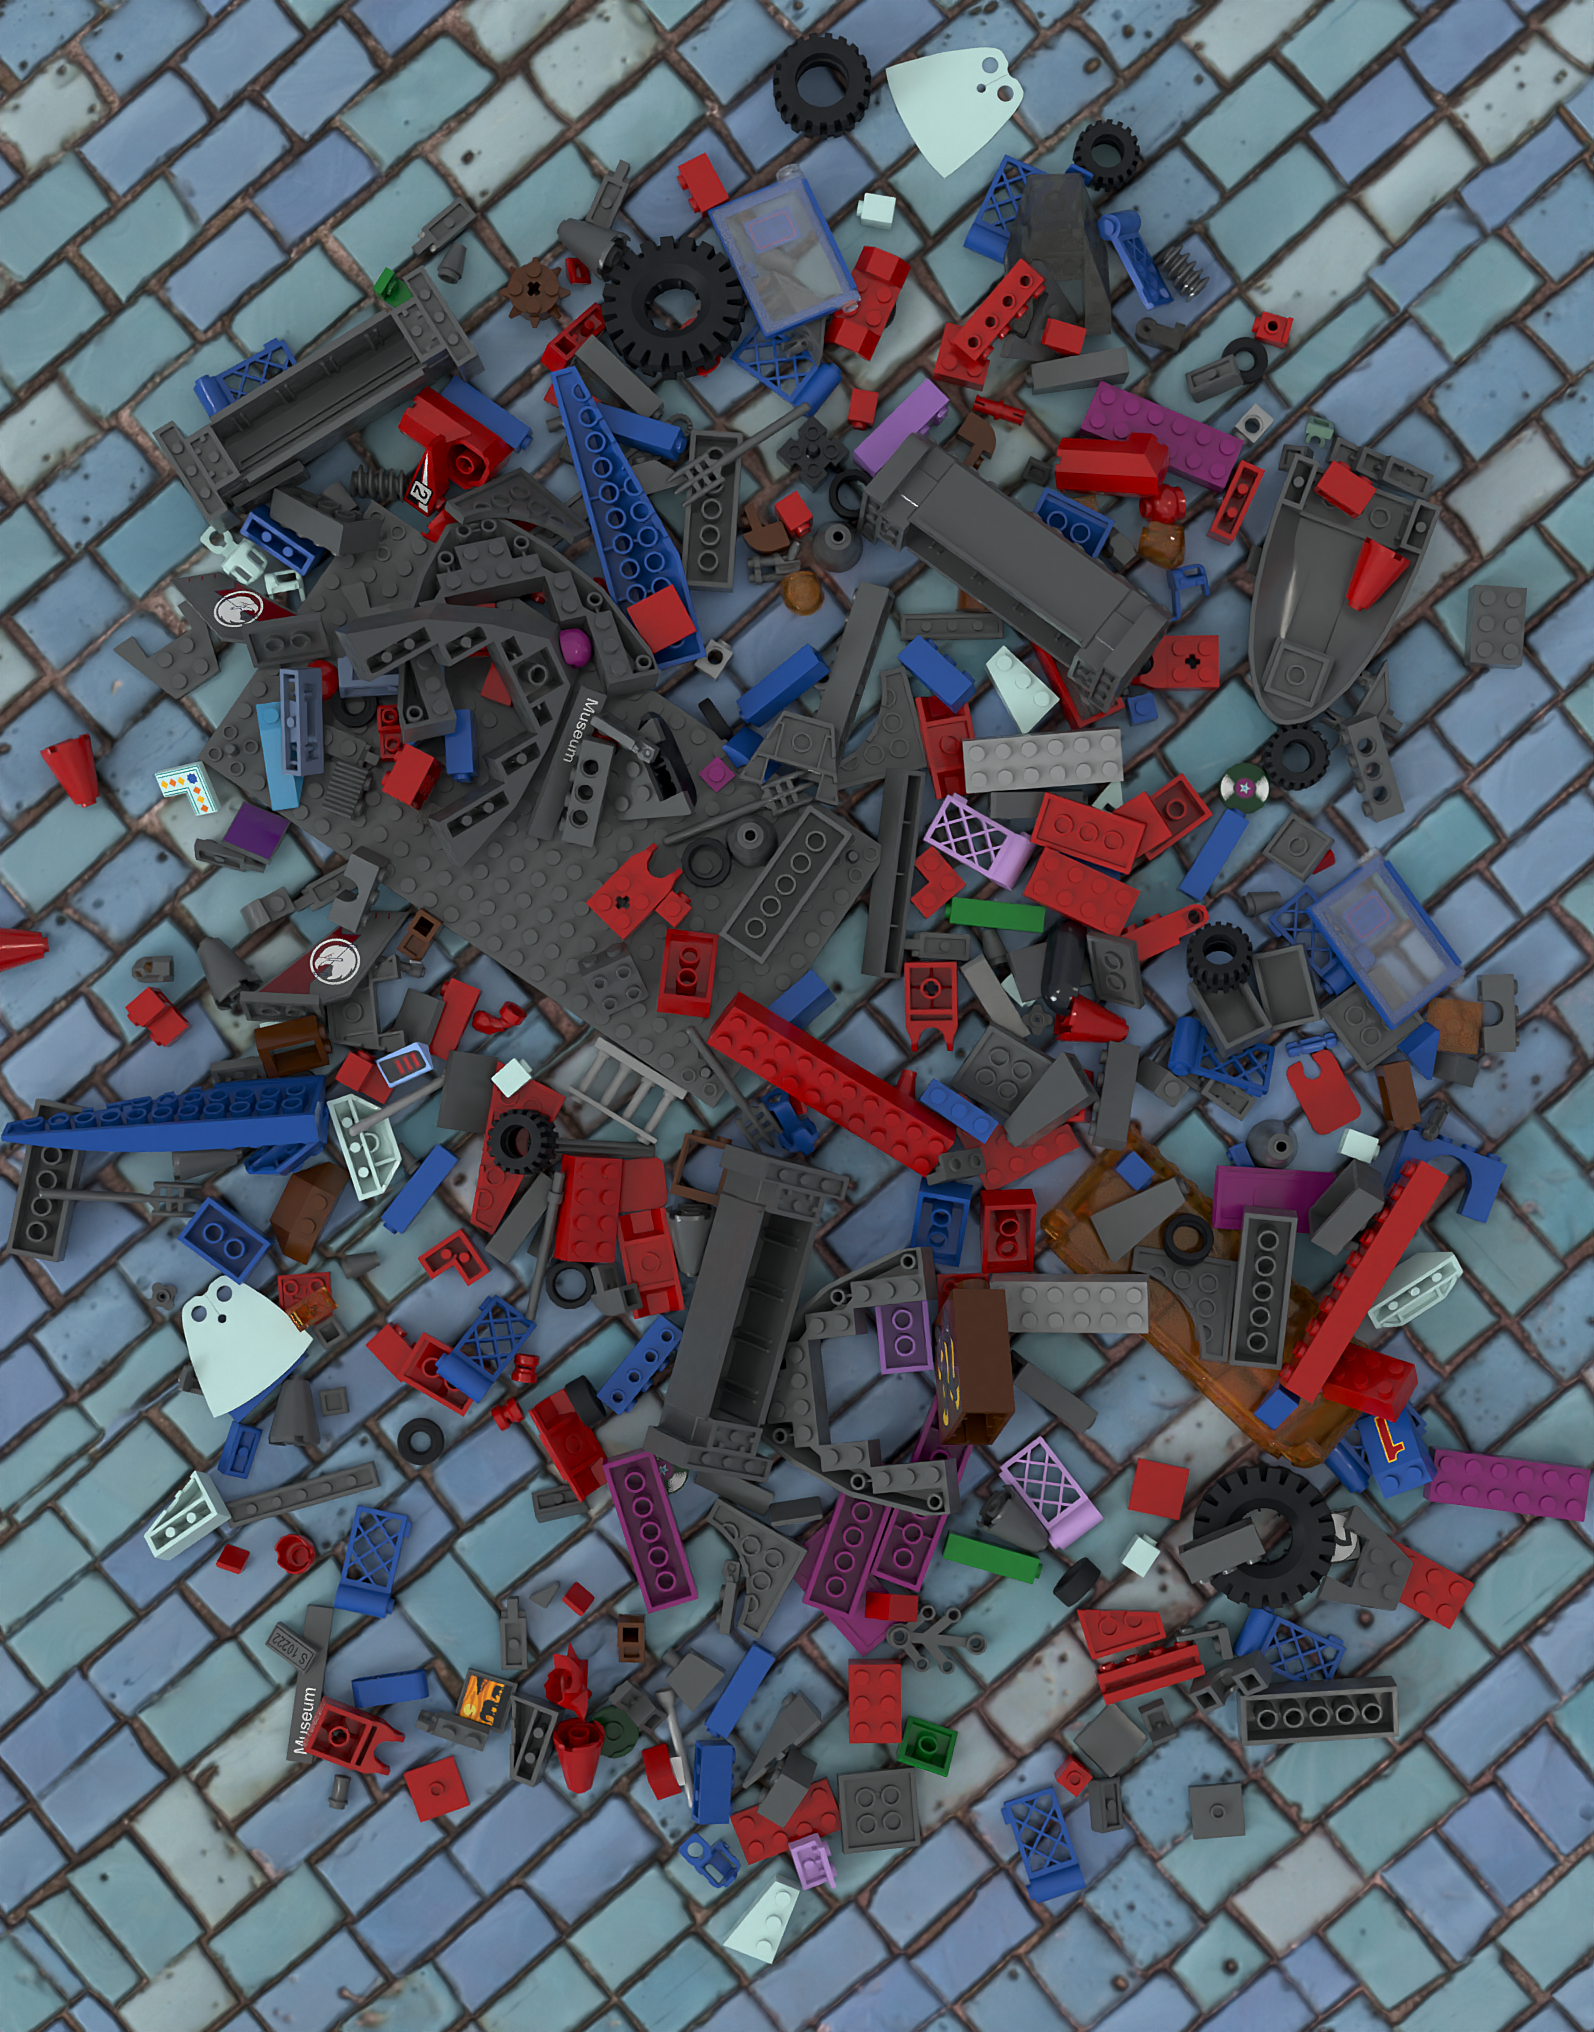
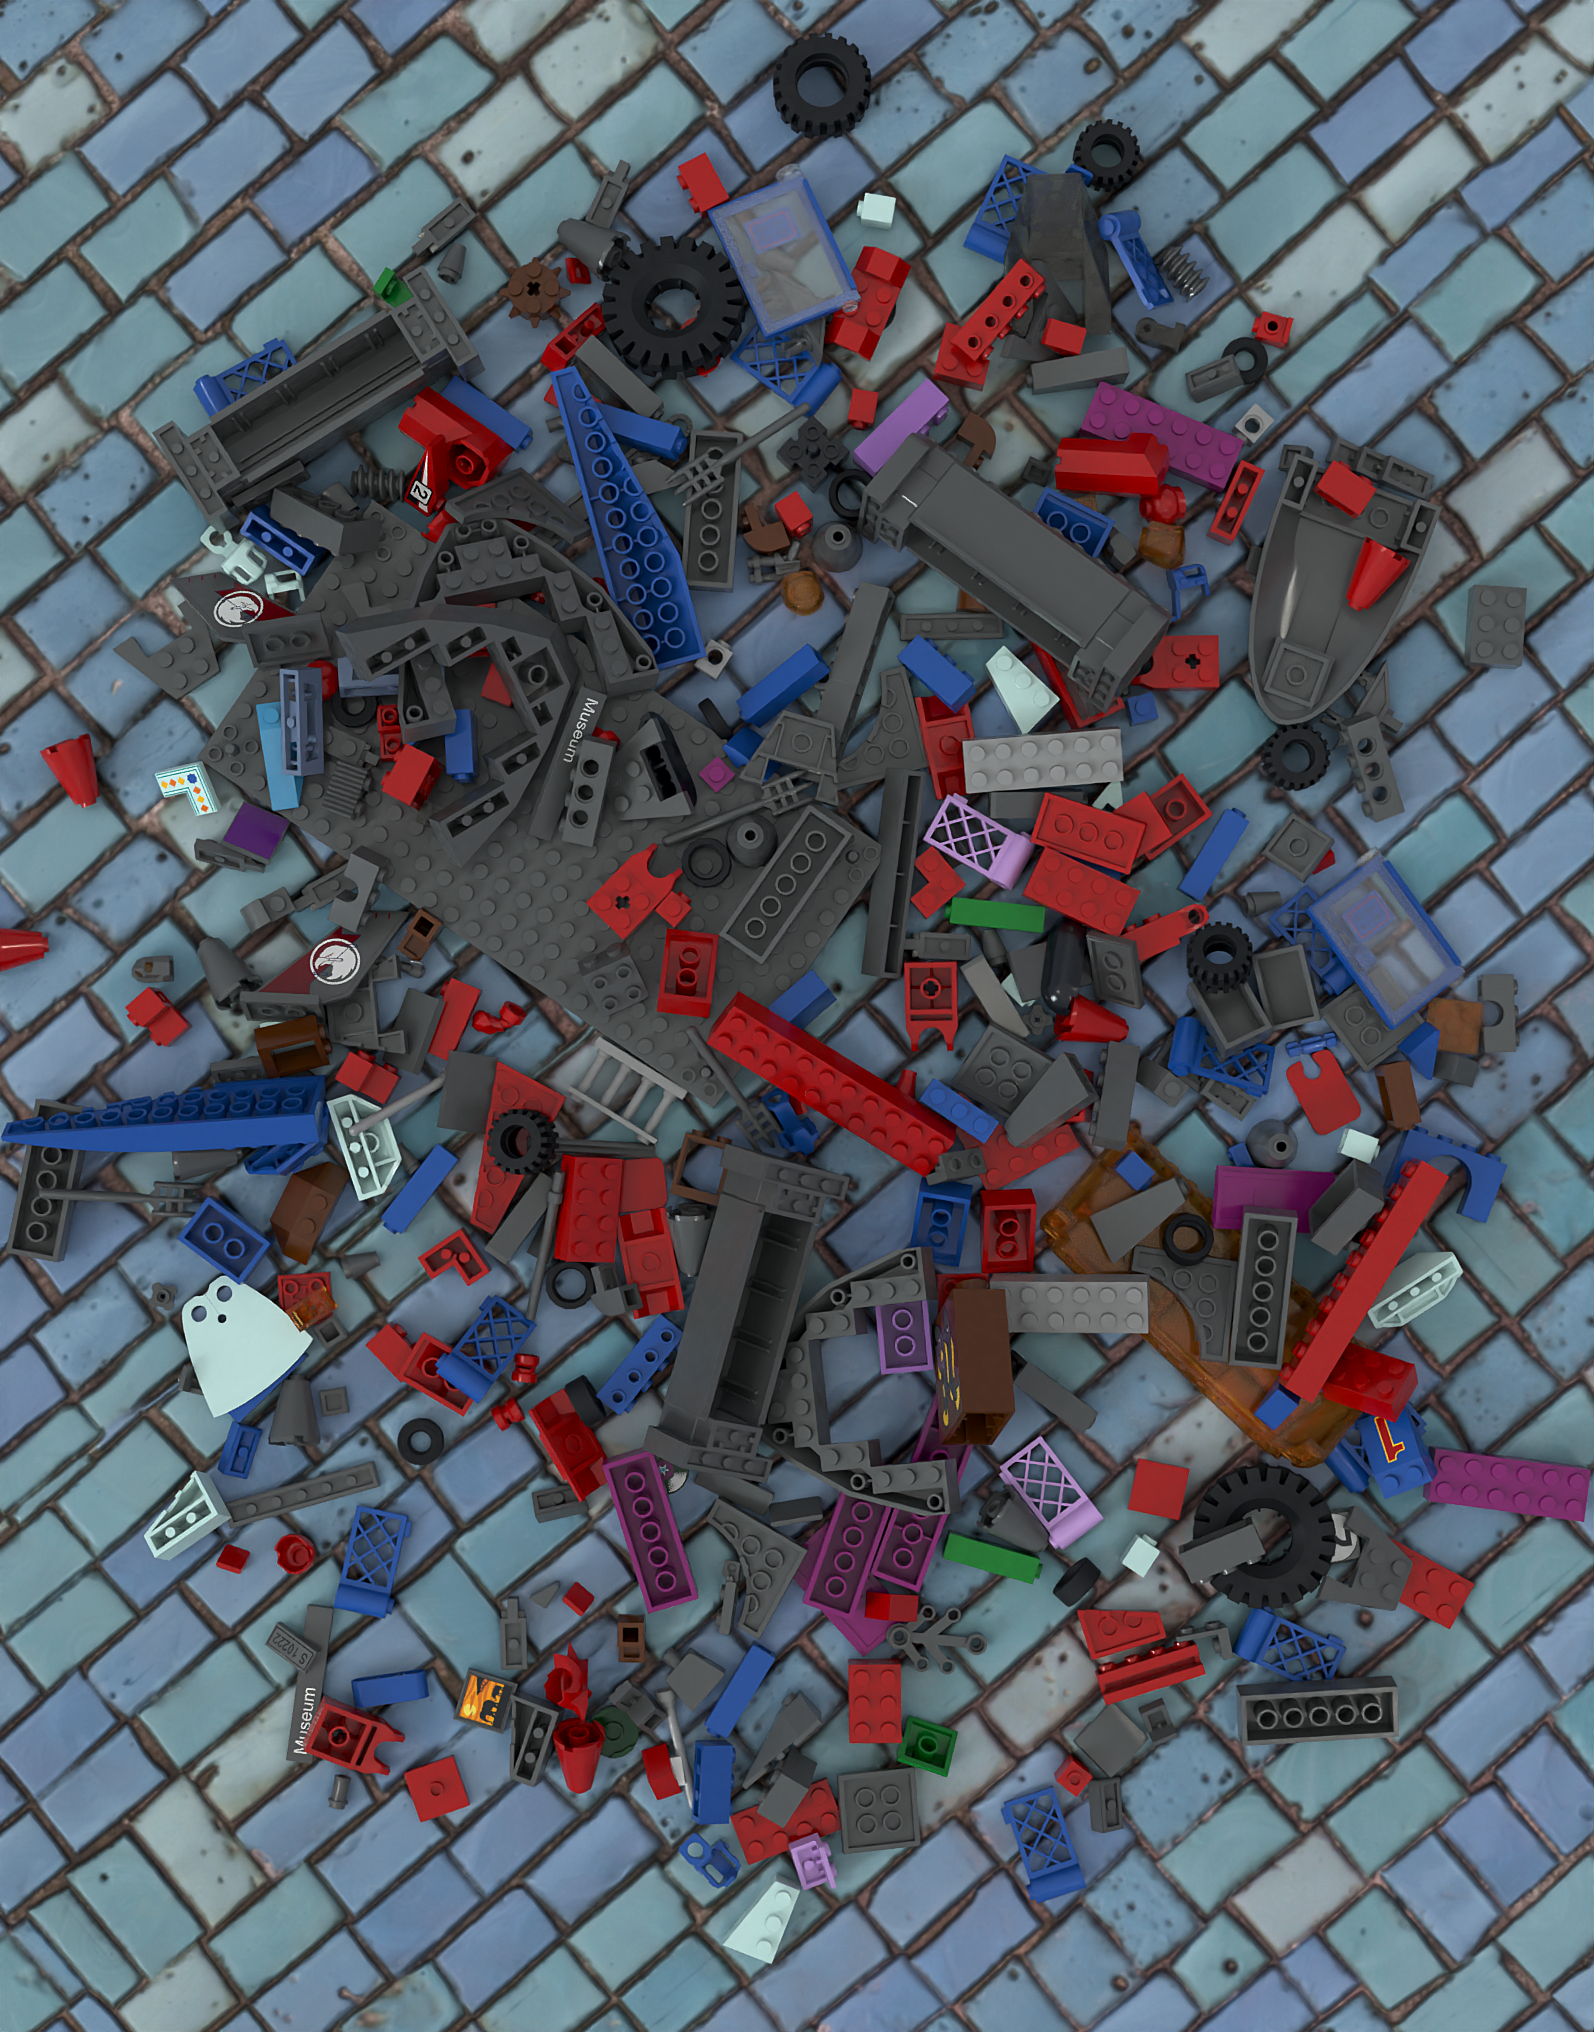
slope [376,1042,433,1088] -> none
dark grey hinge [416,1709,491,1752] -> none
light aqua brick [491,1058,533,1098] -> none
magenta hair [559,628,592,669] -> none
dark grey hinge [590,711,660,763] -> none
red tile [627,584,697,655] -> none
light aqua piece [886,47,1023,179] -> none
red pin [972,395,1026,426] -> none
dark grey plate [1188,1781,1246,1840] -> none
dark grey arch [1189,1650,1273,1715] -> none
dark green tile [1218,763,1271,814] -> none
sand green tile [1306,415,1334,448] -> none
dark grey axle [1422,1101,1451,1142] -> none

